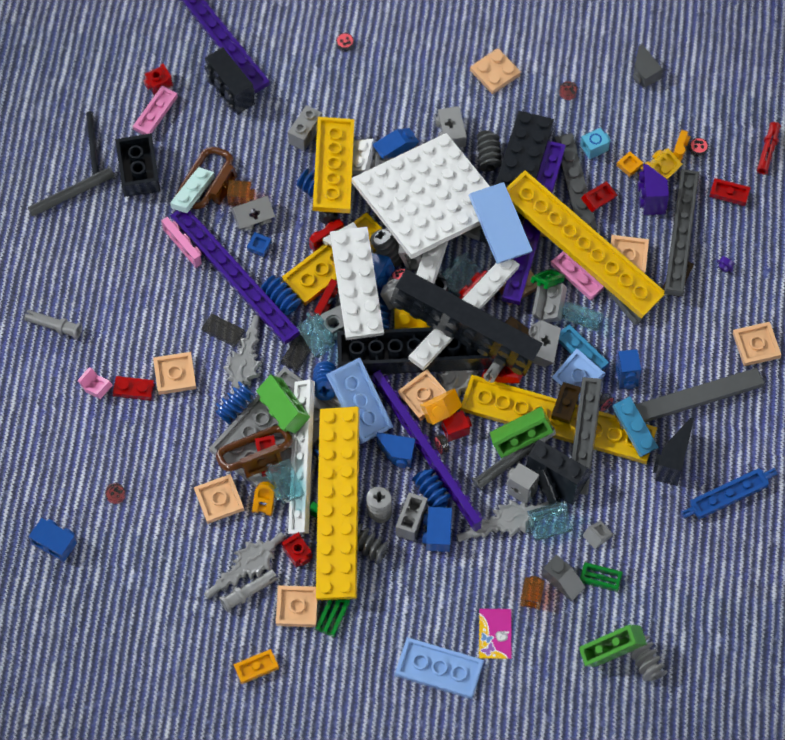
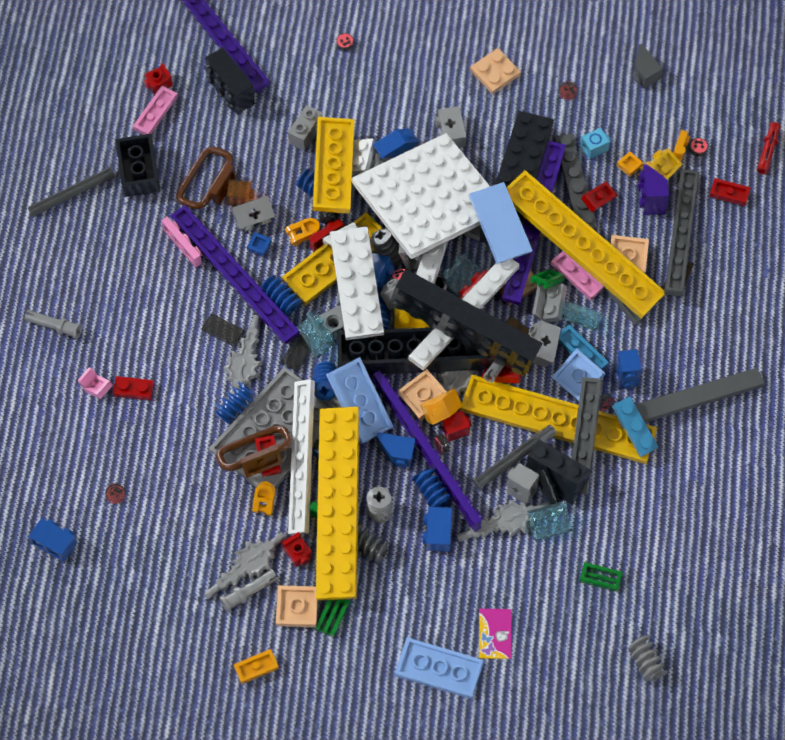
black bar [86,111,99,175] -> none
light nougat plate [153,352,197,395] -> none
light aqua plate [170,167,215,213] -> none
light nougat plate [194,474,244,524] -> none
bright green brick [256,374,310,434] -> none
clear light blue bracket [265,459,305,504] -> none
red plate [314,278,338,317] -> none
light grey brick [396,492,427,542] -> none
dark grey piece [477,130,502,172] -> none
bright green brick [490,406,553,458] -> none
clear orange brick [520,576,545,609] -> none
dark grey slope [542,554,585,602] -> none
dark brown plate [551,382,581,424] -> none
bright green brick [579,624,647,667] -> none
light grey slope [583,521,613,549] -> none
black slope [653,418,694,486] -> none
blue plate [681,468,778,519] -> none
dark purple plate [717,256,735,273] -> none
light nougat plate [732,322,781,366] -> none
none -> light orange plate [285,218,320,246]

